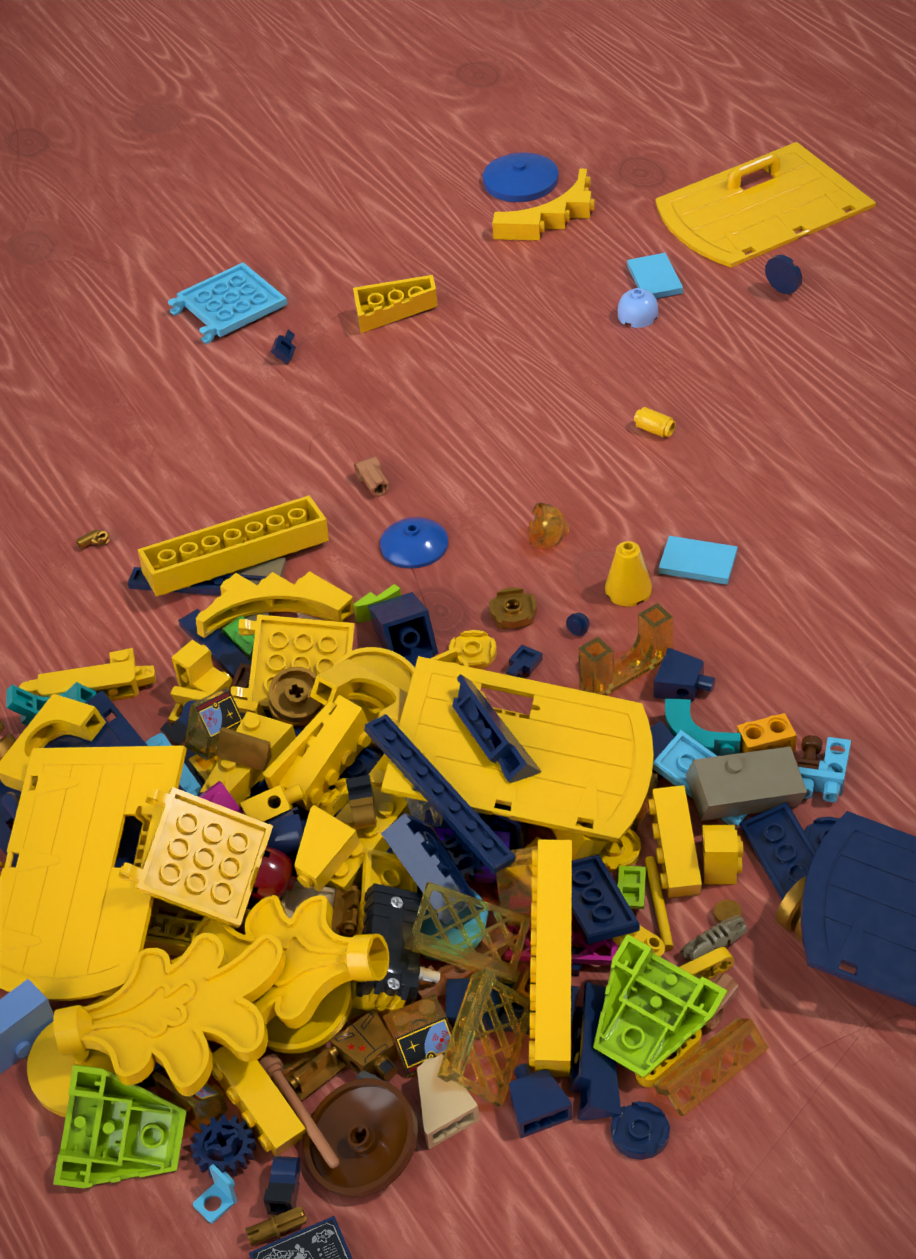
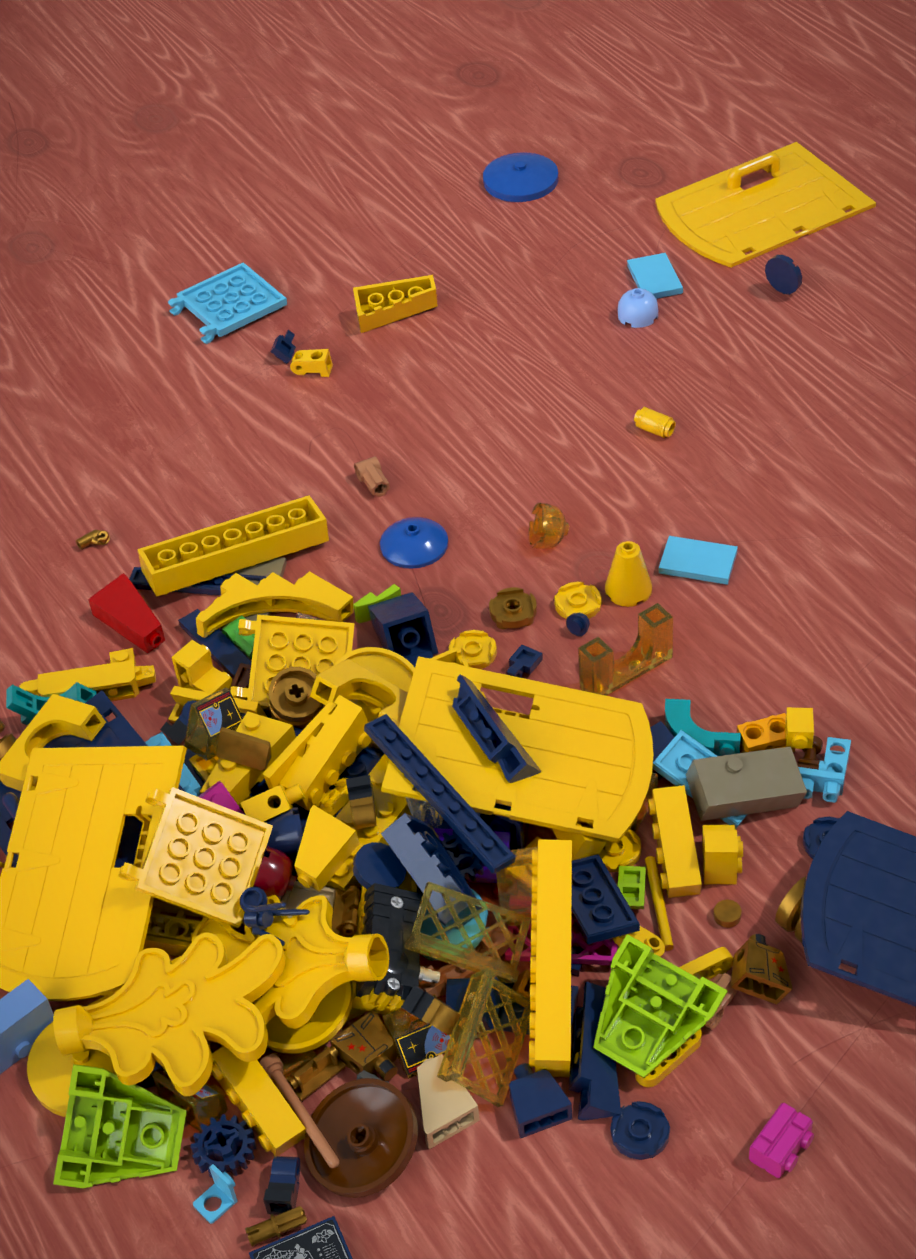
yellow arch [492,169,595,240] -> none
clear yellow fence [652,1018,769,1116] -> none
dark blue torso [654,648,715,702] -> none
dark tan hinge [680,915,748,961] -> none
dark blue tile [739,802,816,901] -> none
none -> red slope [88,573,165,654]
none -> dark blue plate [240,887,268,912]
none -> dark blue plant [244,902,310,946]
none -> yellow leg [290,349,333,377]
none -> dark blue tile [353,842,407,889]
none -> leg [401,985,461,1035]
none -> yellow tile [554,582,602,619]
none -> pearl gold torso [730,934,792,1005]
none -> dark pink brick [749,1103,814,1178]
none -> yellow brick [785,707,814,749]

